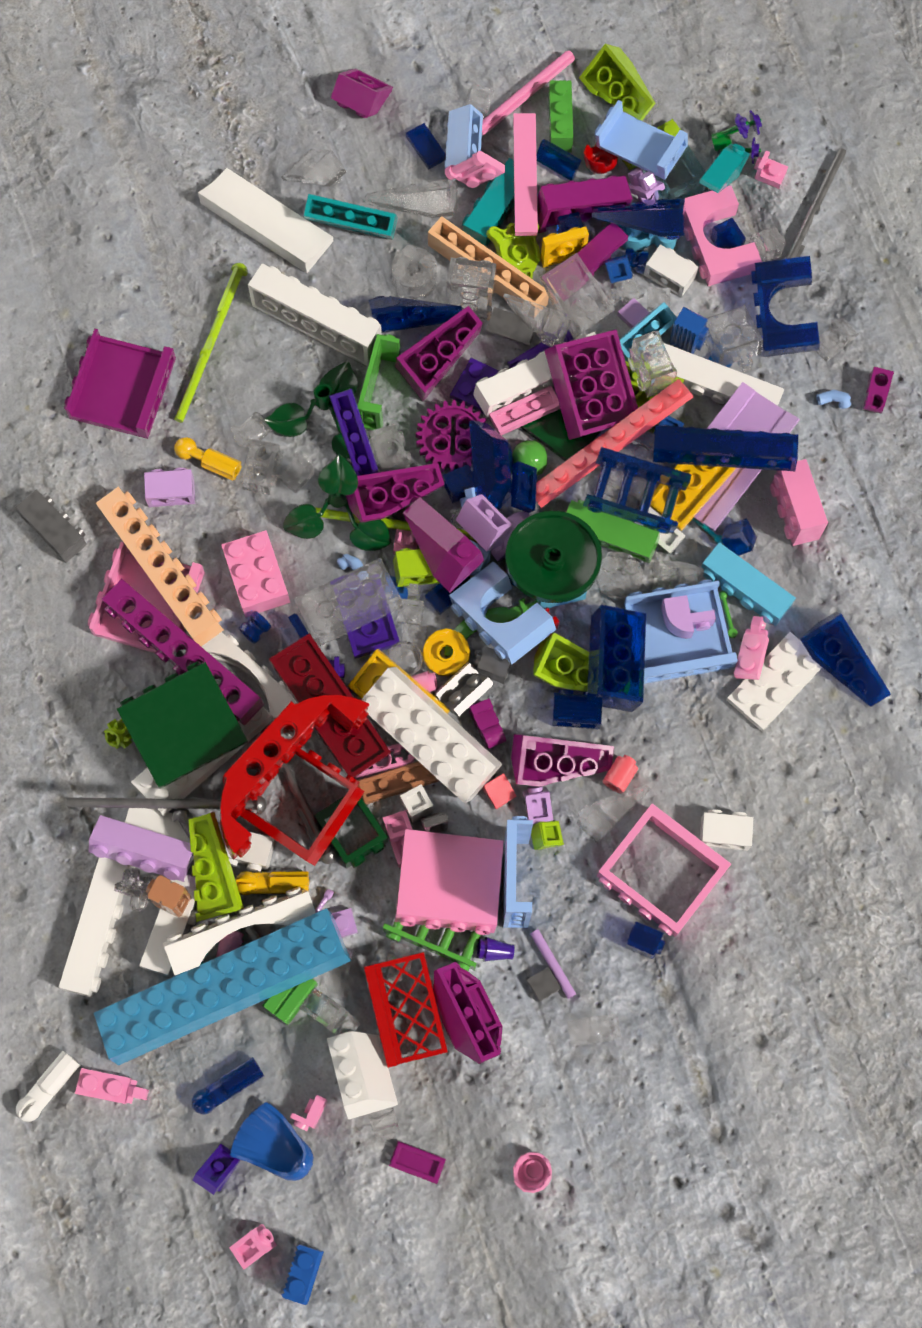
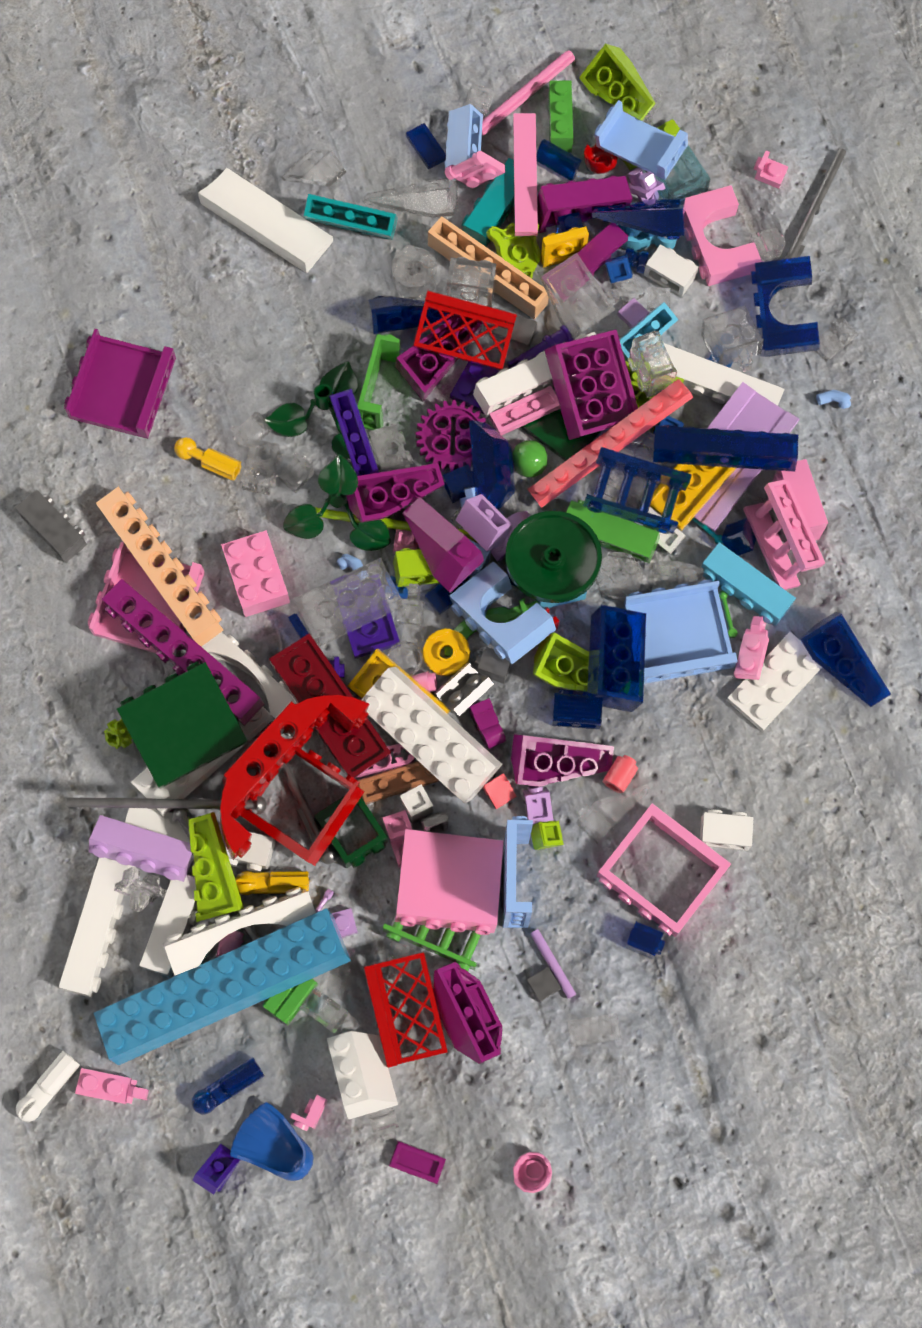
lavender brick [144,468,195,507] -> none
nougat brick [146,875,191,918] -> none
lime bar [174,263,248,423] -> none
bright pink bracket [229,1224,277,1270] -> none
clear blue wheel [238,611,271,644] -> none
white brick [248,263,382,366] -> none
blue brick [281,1245,324,1305] -> none
magenta slope [331,68,393,118] -> none
dark purple cone [477,937,515,962] -> none
clear slope [503,293,572,347] -> none
clear blue plate [511,461,537,513] -> none
lavender brick [661,595,716,639] -> none
blue brick [669,307,709,354] -> none
teal slope [699,144,750,193] -> none
clear blue panel [710,218,746,249] -> none
plant [712,110,762,164] -> none
magenta leg [863,367,894,414] -> none
none -> red fence [413,290,517,370]
none -> bright pink fence [743,479,825,590]

